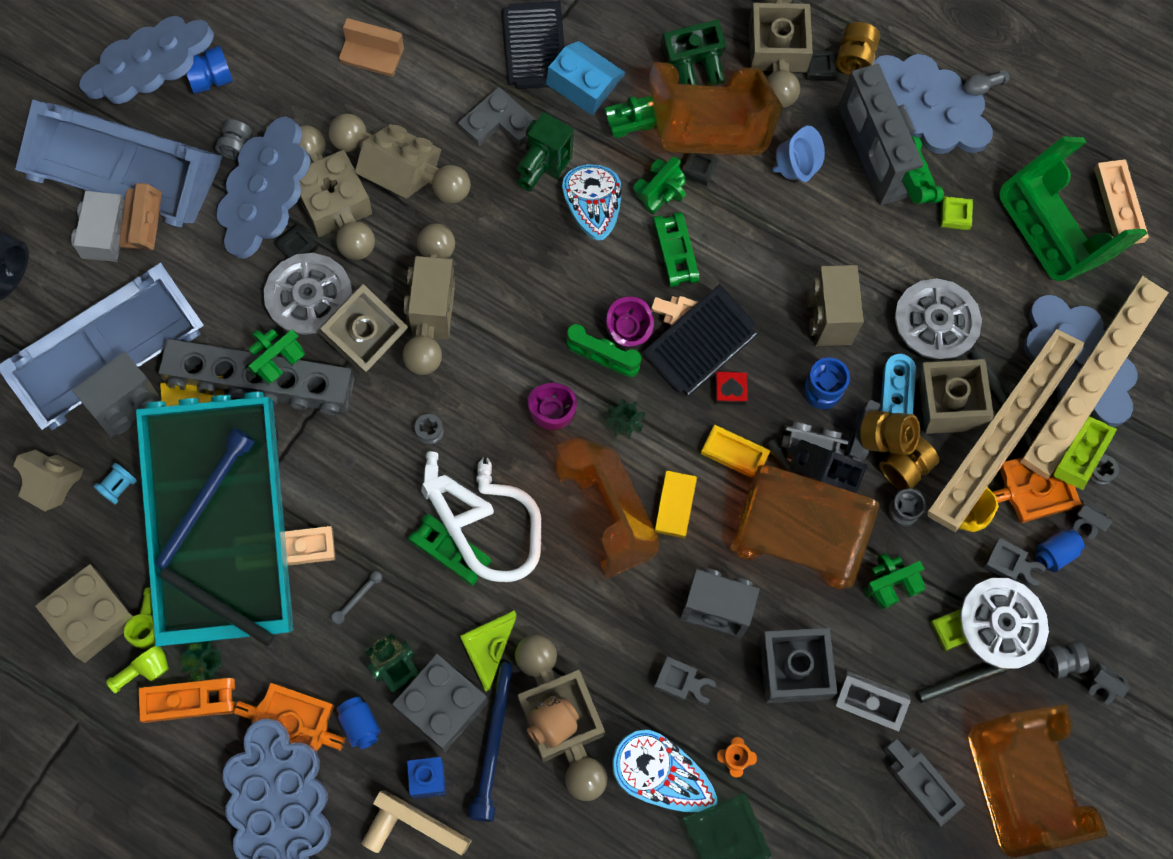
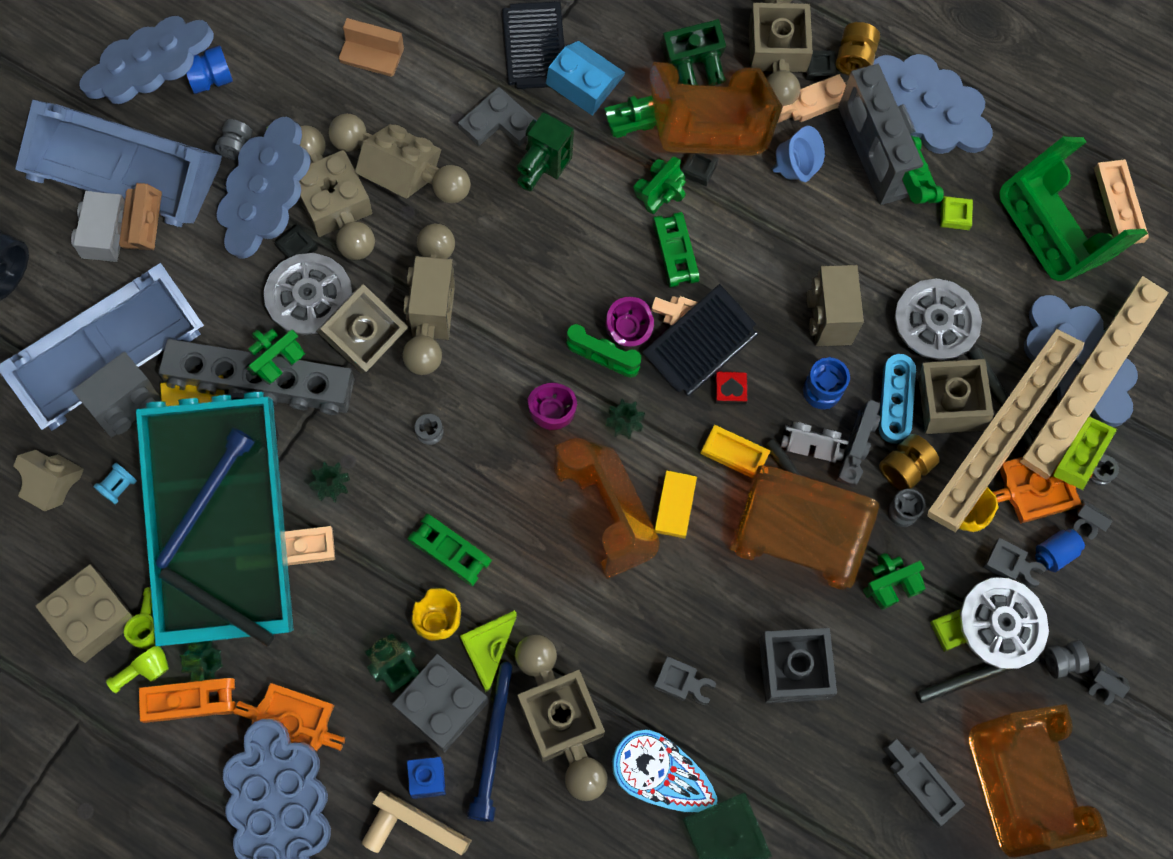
dark grey hinge [331,571,382,625] -> none
blue brick [337,697,381,749] -> none
white piece [421,451,541,582] -> none
medium nougat head [527,696,579,748] -> none
shield [562,164,621,240] -> none
dark grey brick [680,568,760,639] -> none
orange plate [717,737,757,778] -> none
black torso [787,440,868,494] -> none
light grey brick [835,671,911,732] -> none
pearl gold wheel [860,410,920,455] -> none
dark grey piece [963,70,1010,96] -> none
none -> clear green gear [309,461,350,502]
none -> yellow hair [412,588,461,641]
none -> light nougat hinge [772,74,846,123]

